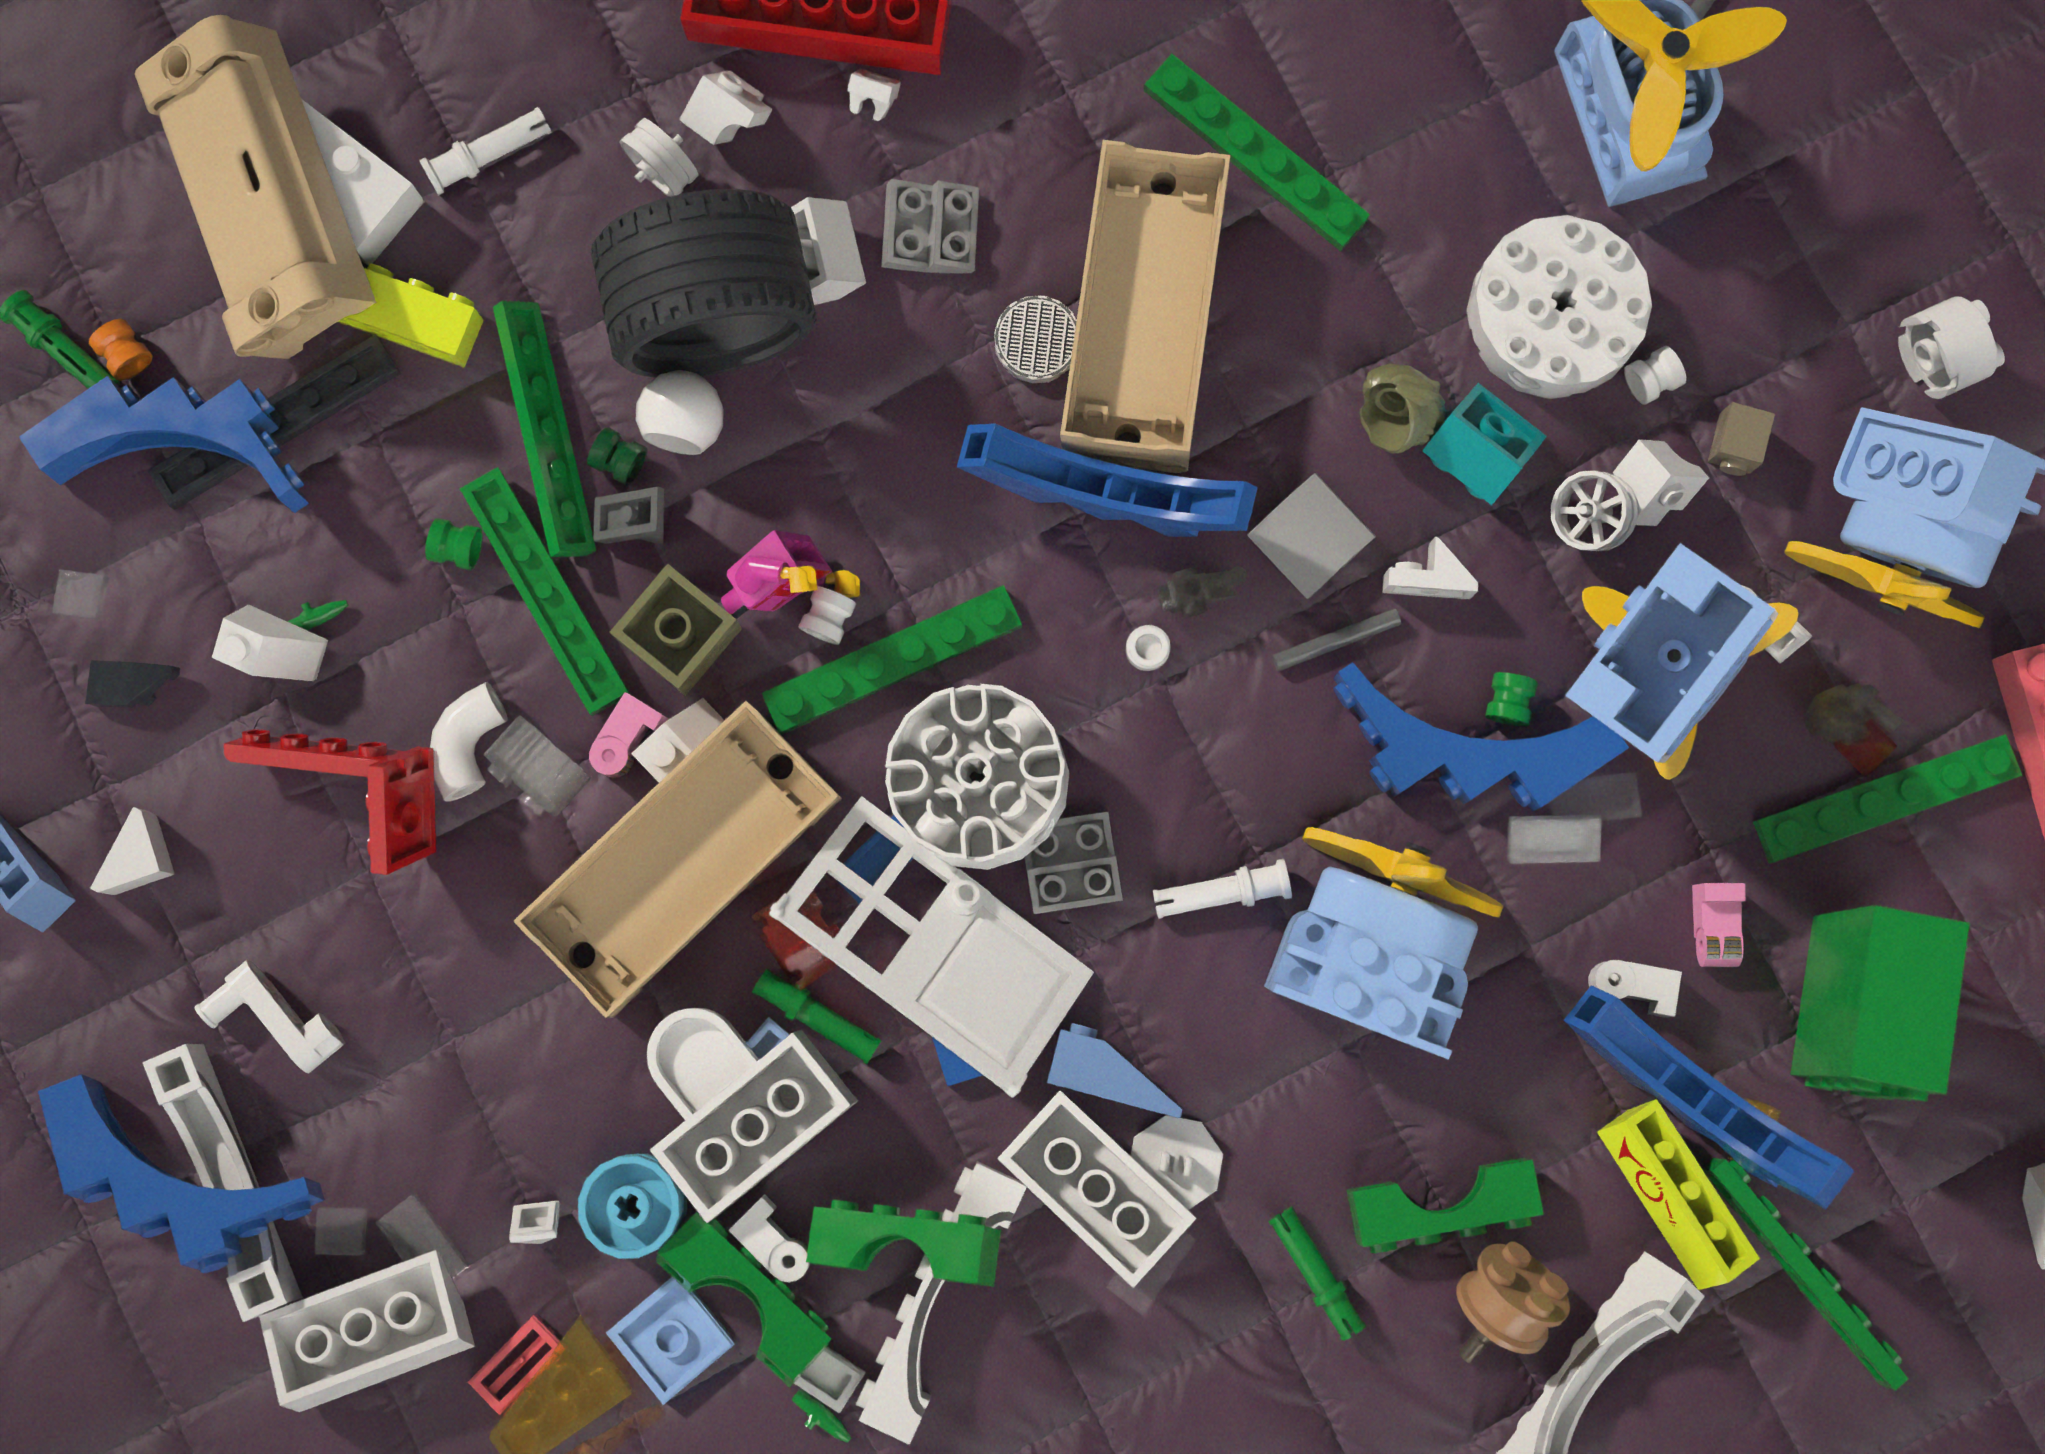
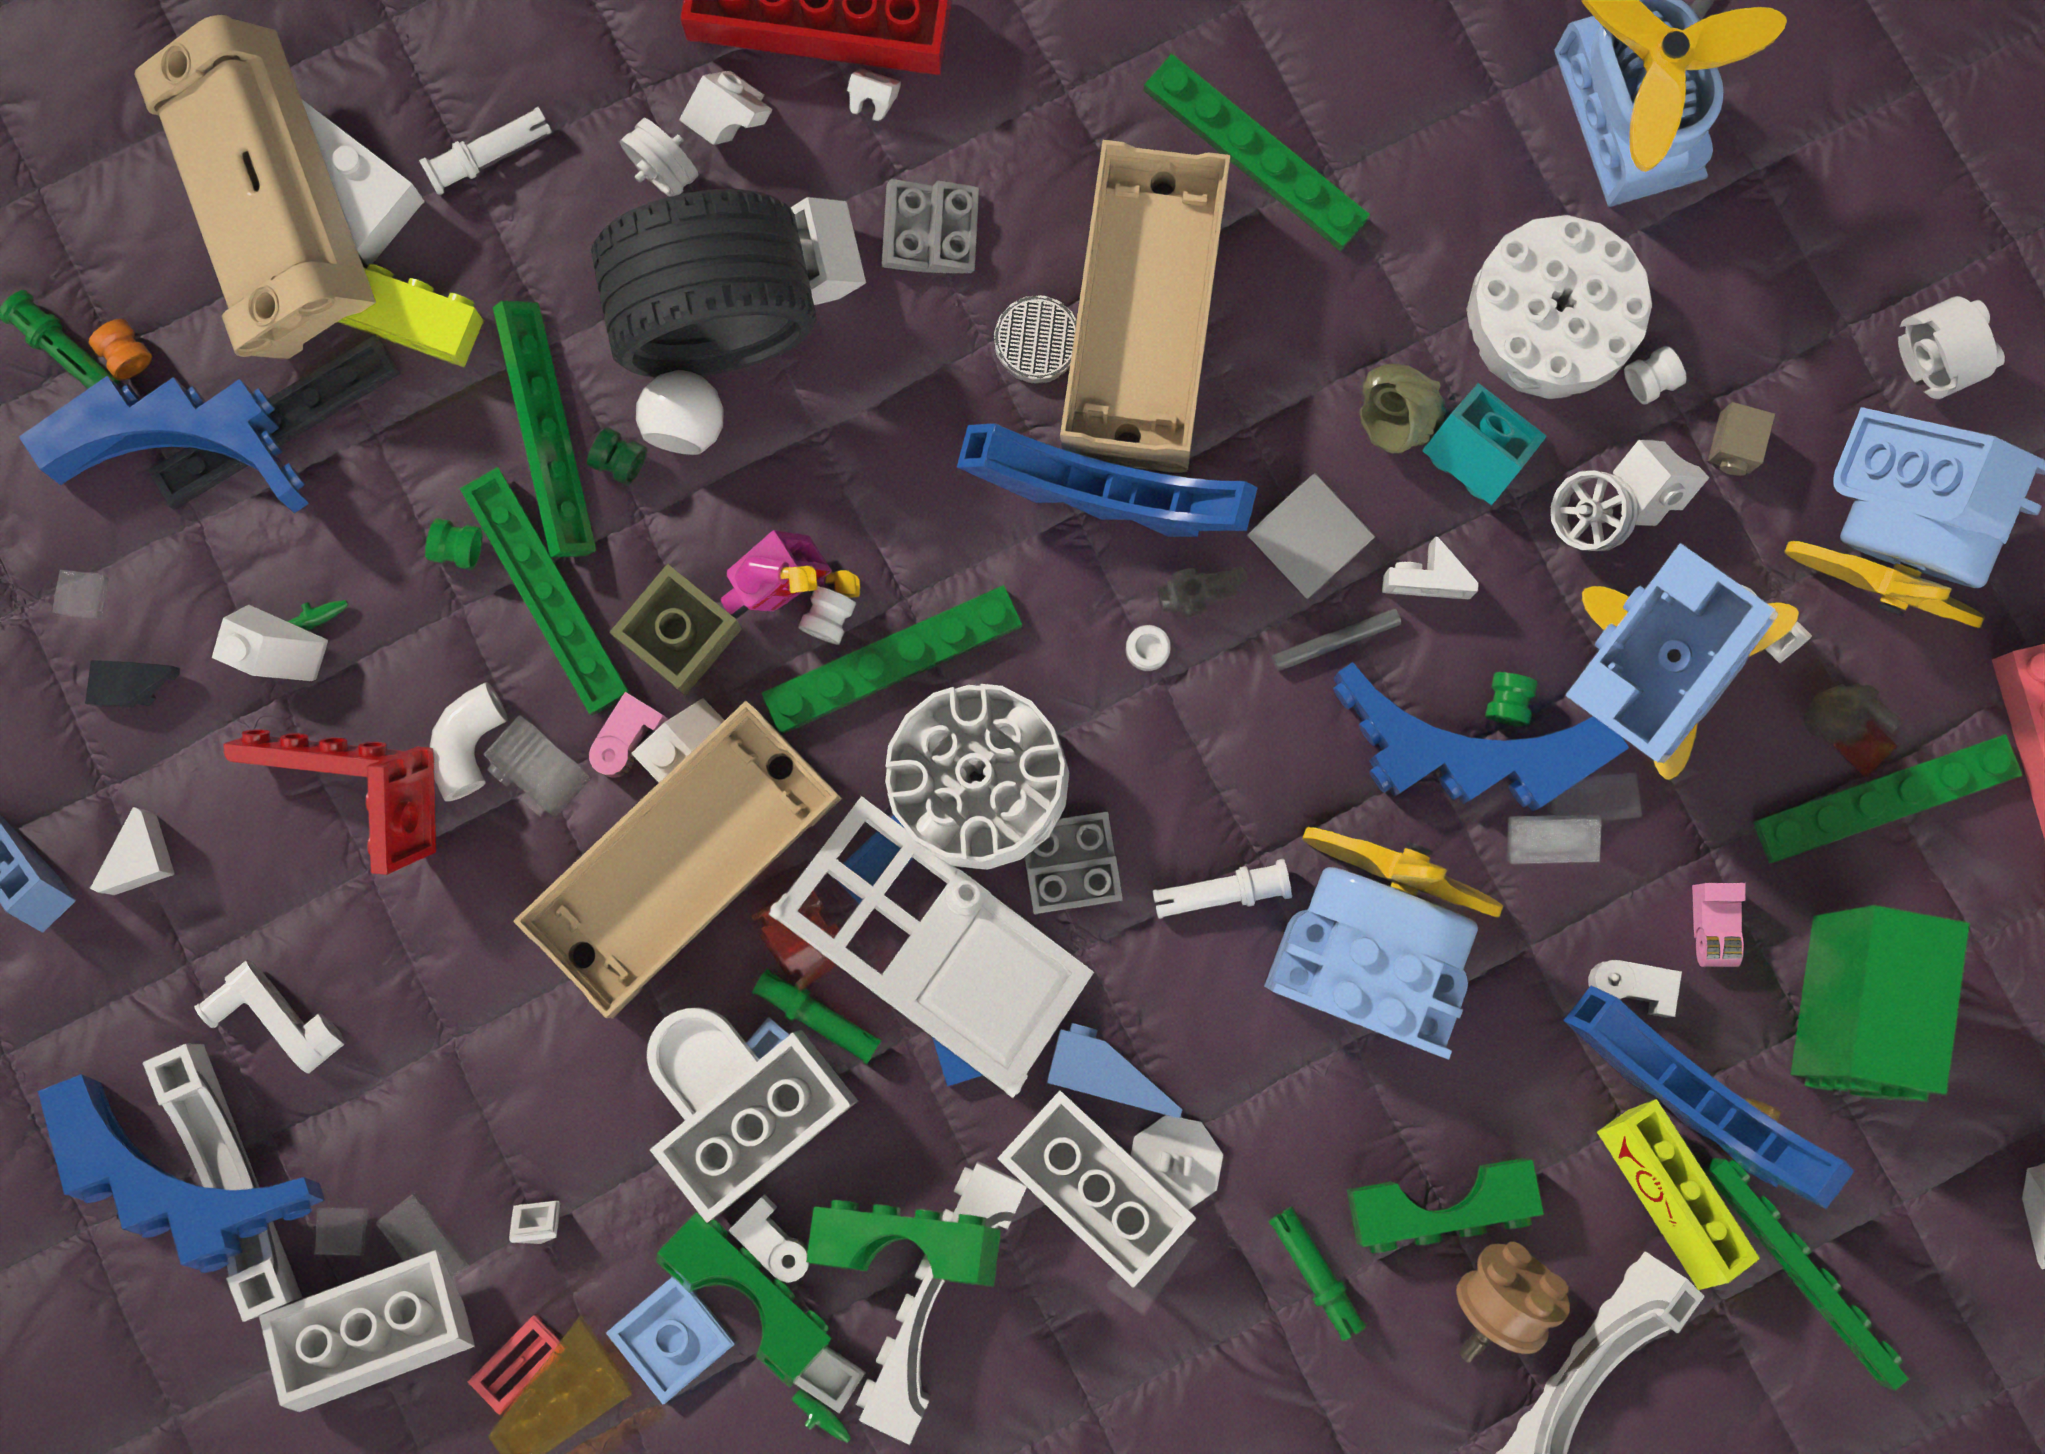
medium azure wheel [578,1154,687,1259] -> none
dark grey slope [593,487,665,544] -> none

